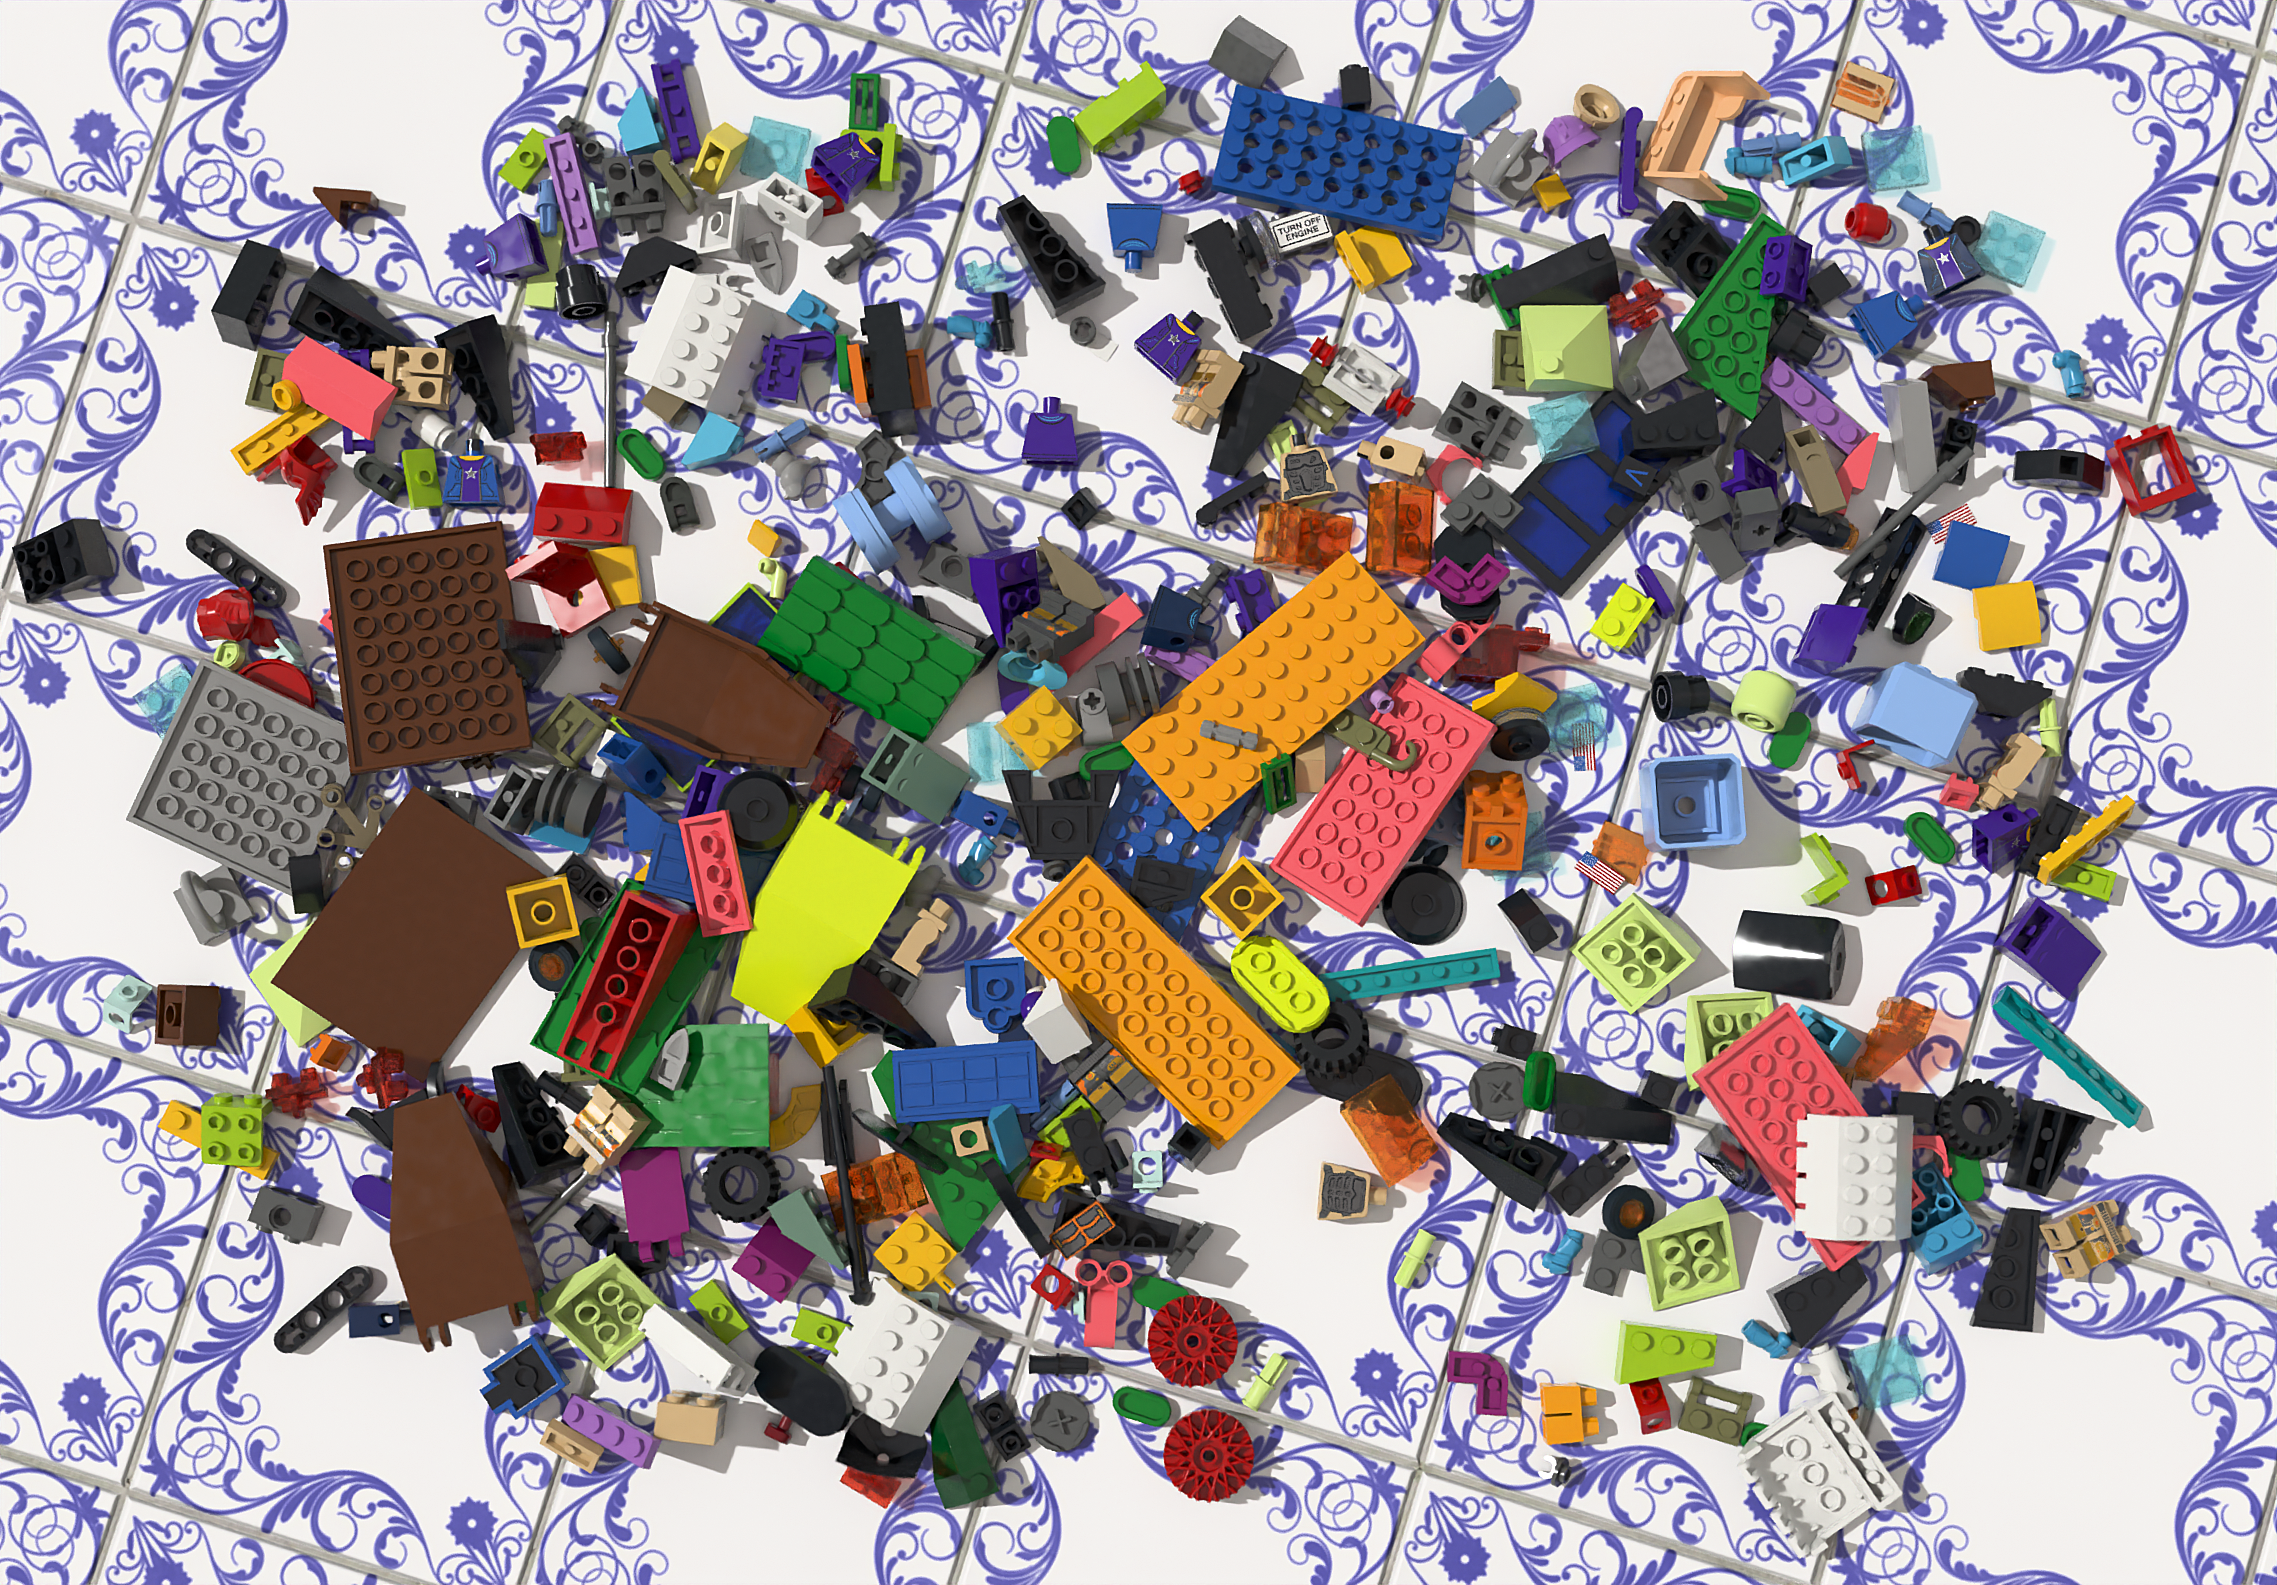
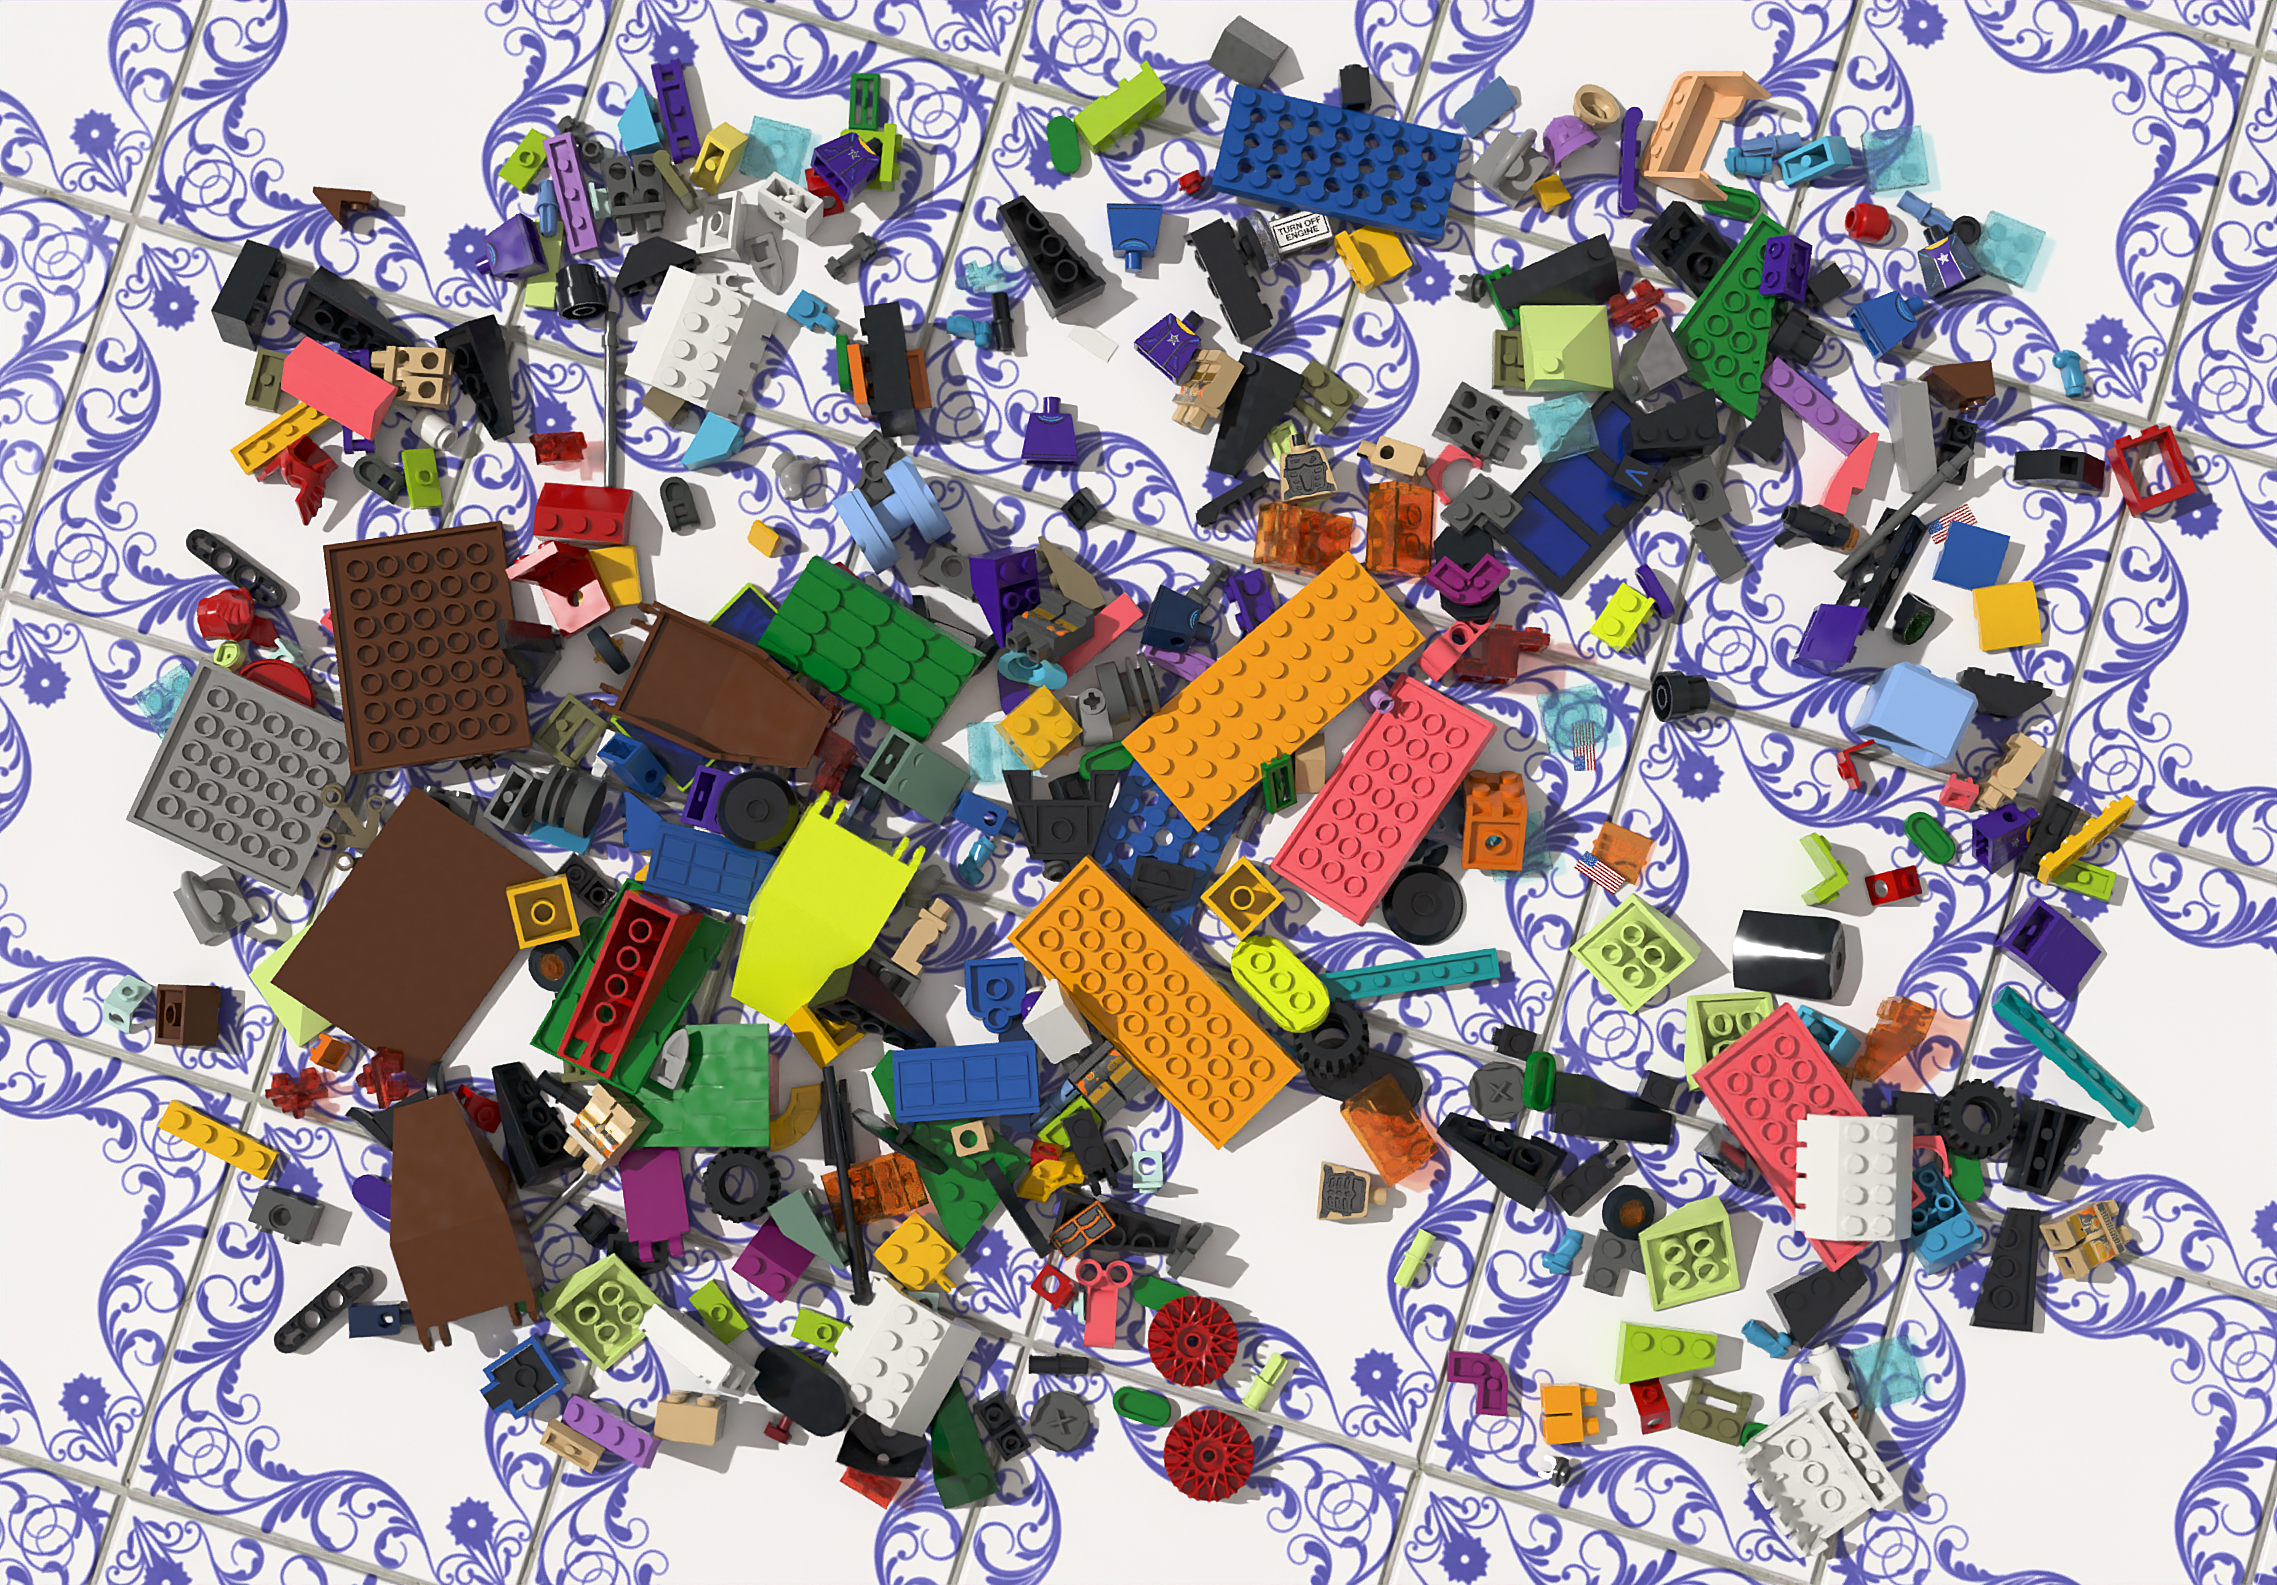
black slope [12,519,115,603] -> none
lime bracket [201,1093,273,1167] -> none
yellow tile [272,379,301,411] -> none
black slope [288,854,325,914] -> none
torso [443,439,505,507] -> none
green tile [616,428,666,481] -> none
coral slope [678,809,754,938] -> none
medium blue axle [753,418,810,463] -> none
dark purple bracket [757,338,807,403] -> none
yellowish green arm [758,558,787,600] -> none
dark purple tile [783,330,837,364] -> none
dark azure slope [988,1104,1028,1174] -> none
dark grey bush [1070,317,1096,346] -> none
black brick [1167,1121,1211,1173] -> none
light grey axle [1200,720,1259,750] -> none
white plate [1309,335,1416,420] -> none
olive plate [1323,709,1418,772] -> none
yellow slope [1472,672,1557,726] -> none
black piece [1489,707,1550,761] -> none
black slope [1497,888,1559,954] -> none
light blue plate [1638,753,1746,853] -> none
dark purple bracket [1721,448,1778,499] -> none
dark grey brick [1731,487,1782,552] -> none
yellowish green head [1731,670,1797,733] -> none
green tile [1767,712,1811,769] -> none
dark tan slope [1785,424,1847,517] -> none
piece [1830,61,1896,124] -> none
yellowish green axle [2037,698,2062,758] -> none

